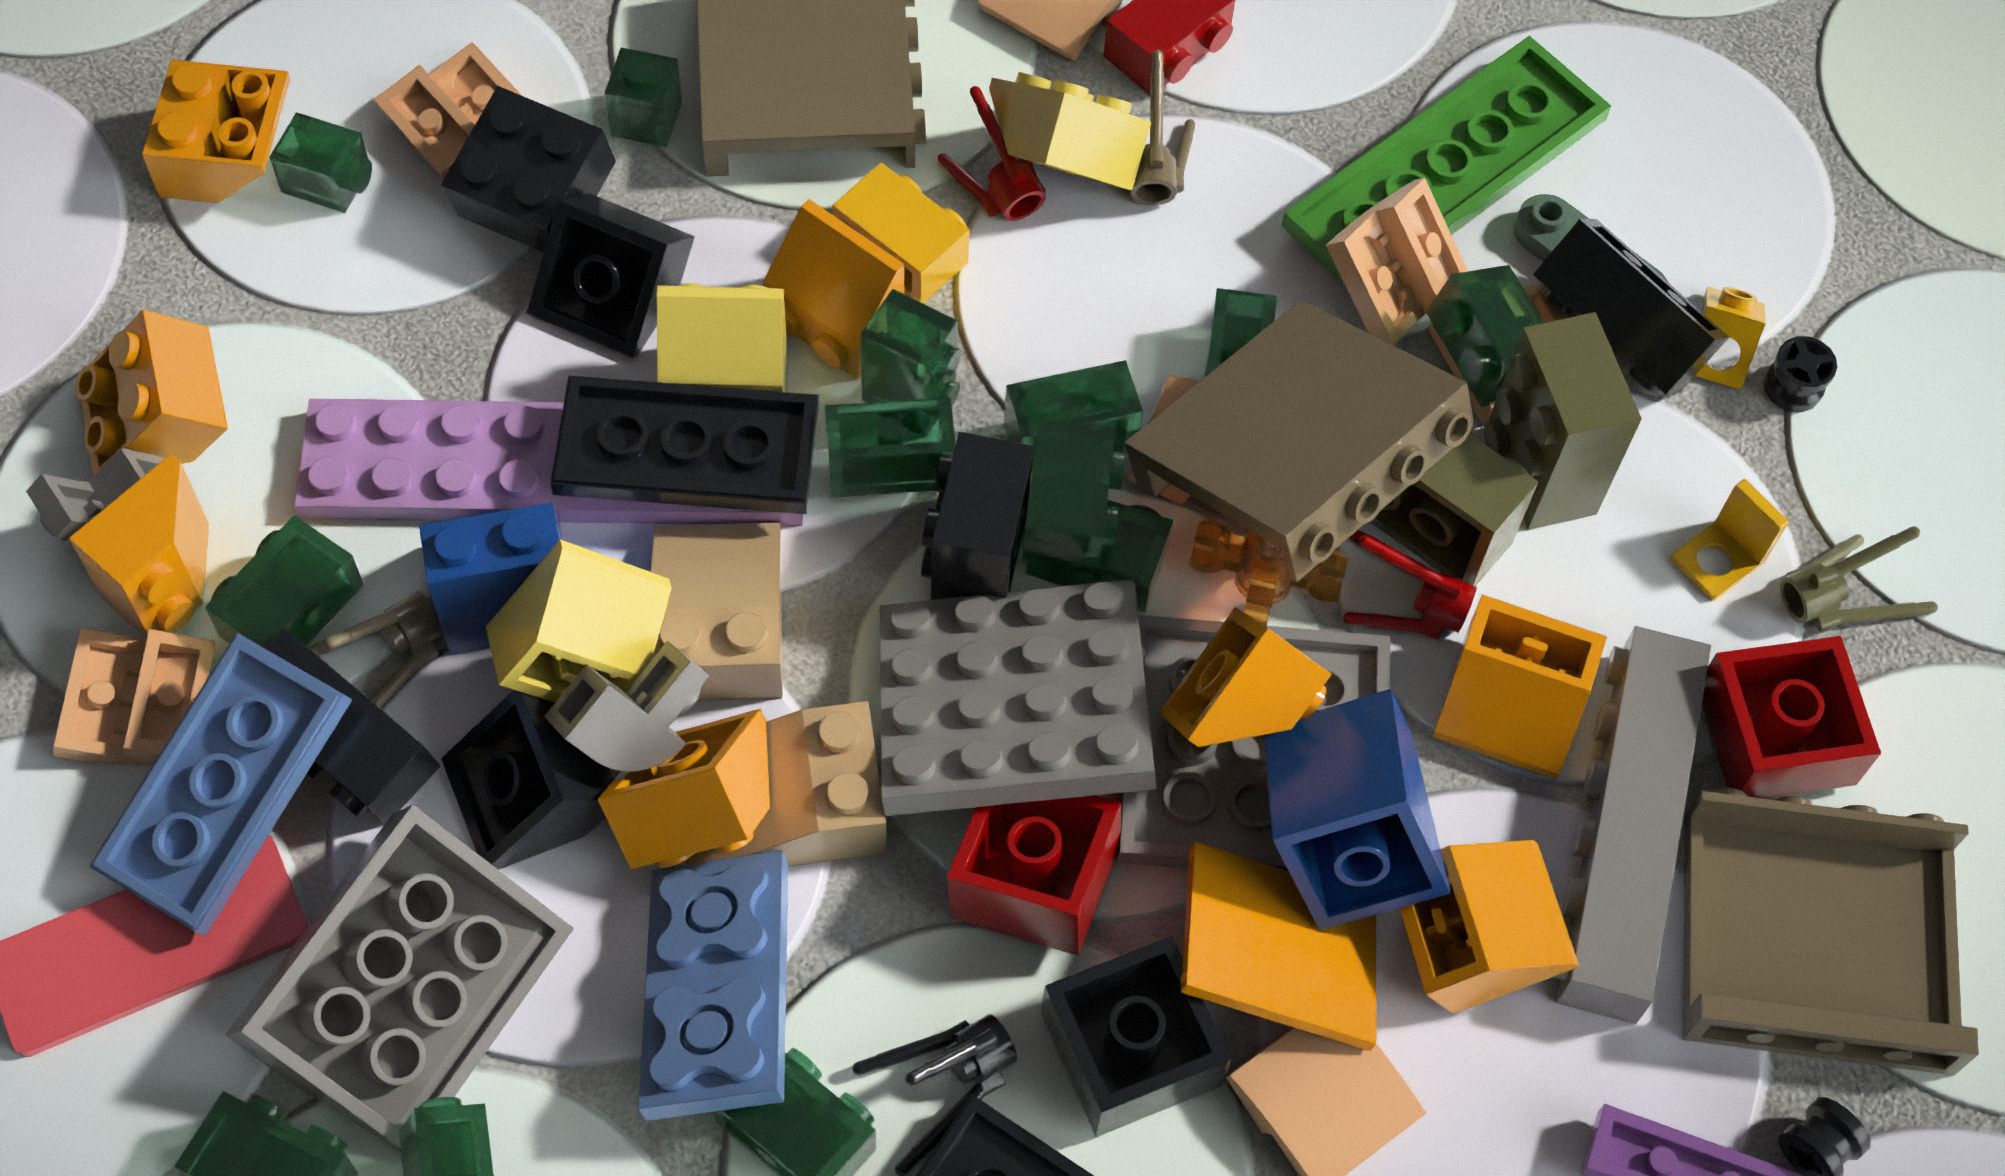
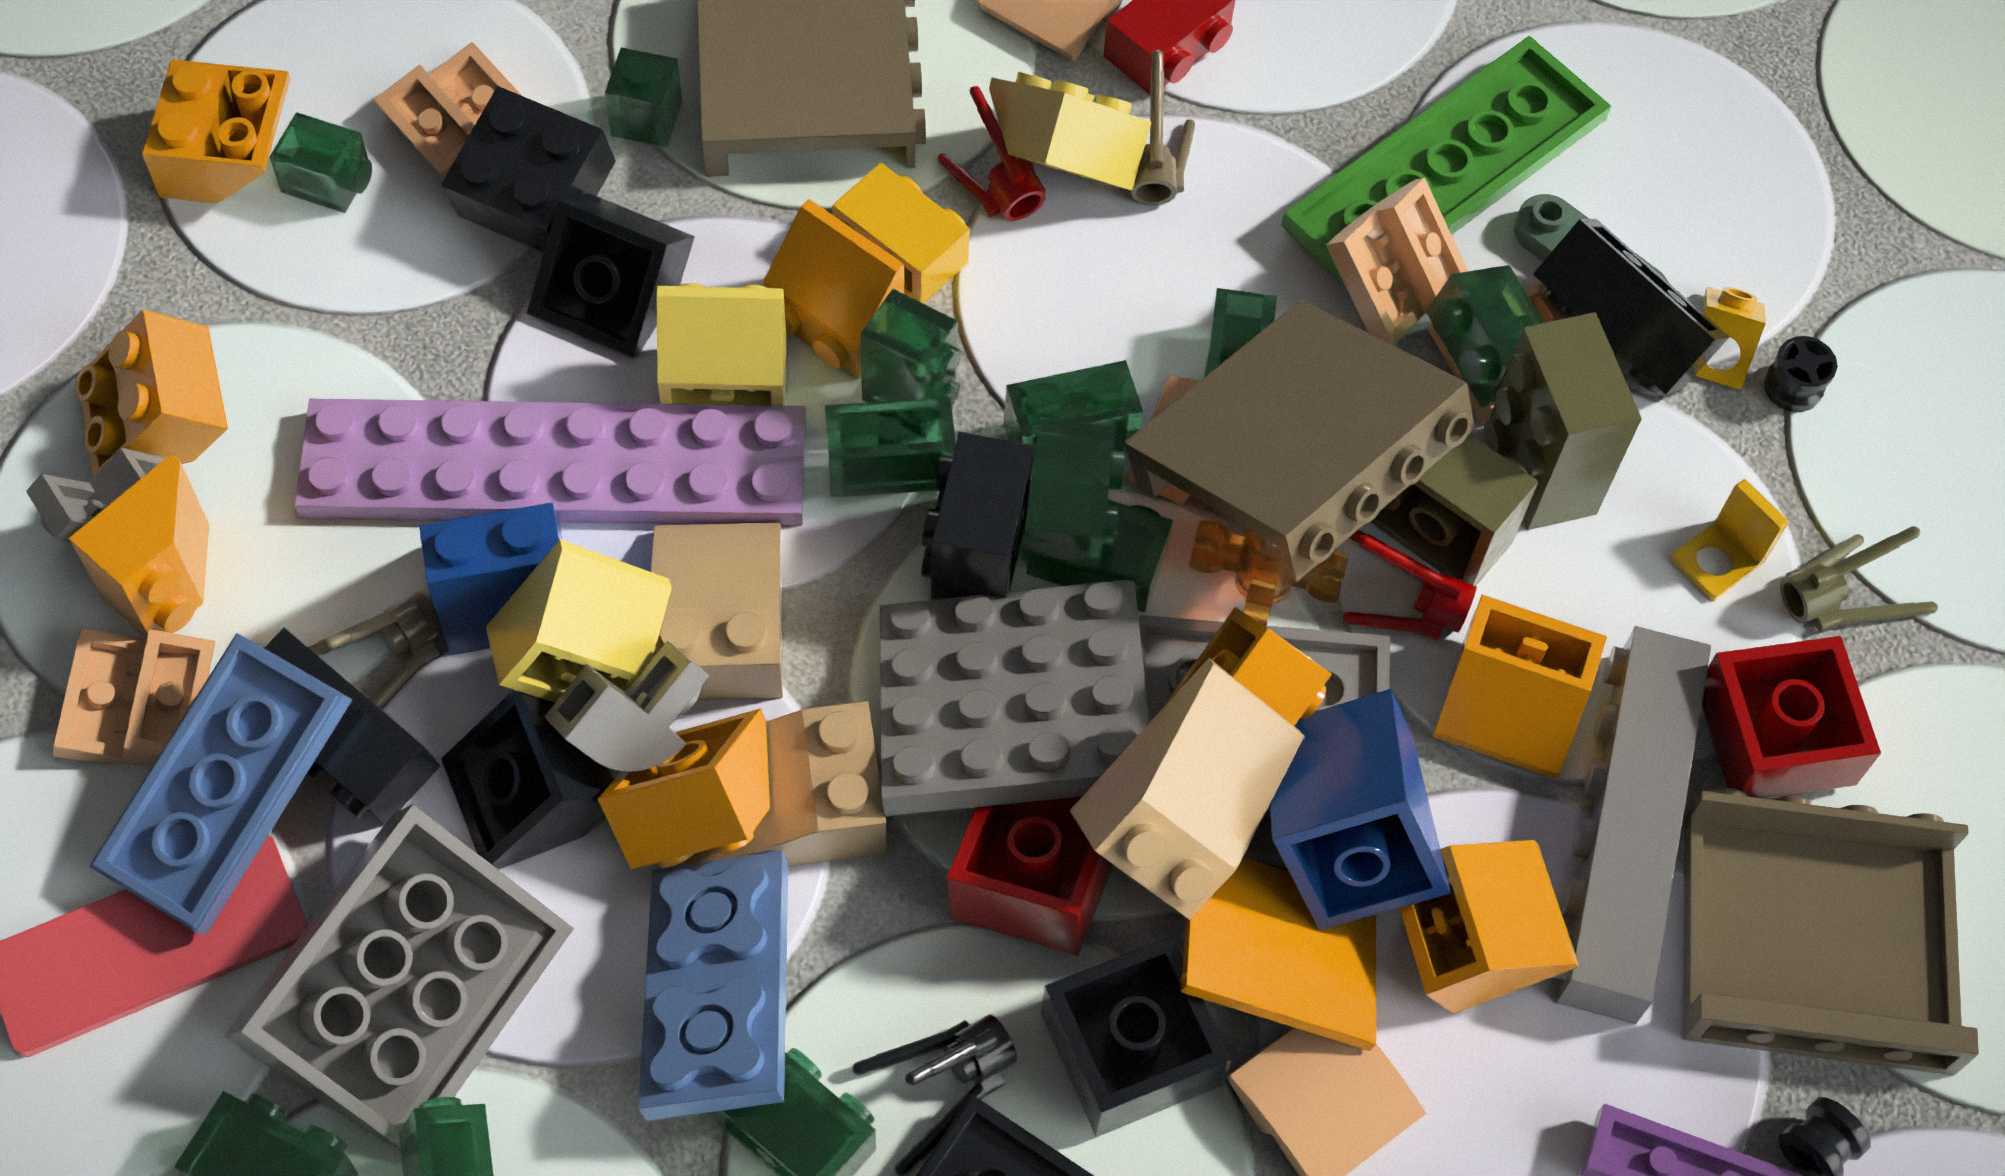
clear green brick [205,515,364,648] -> none
black piece [550,376,819,514] -> none
none -> tan slope [1070,658,1305,920]

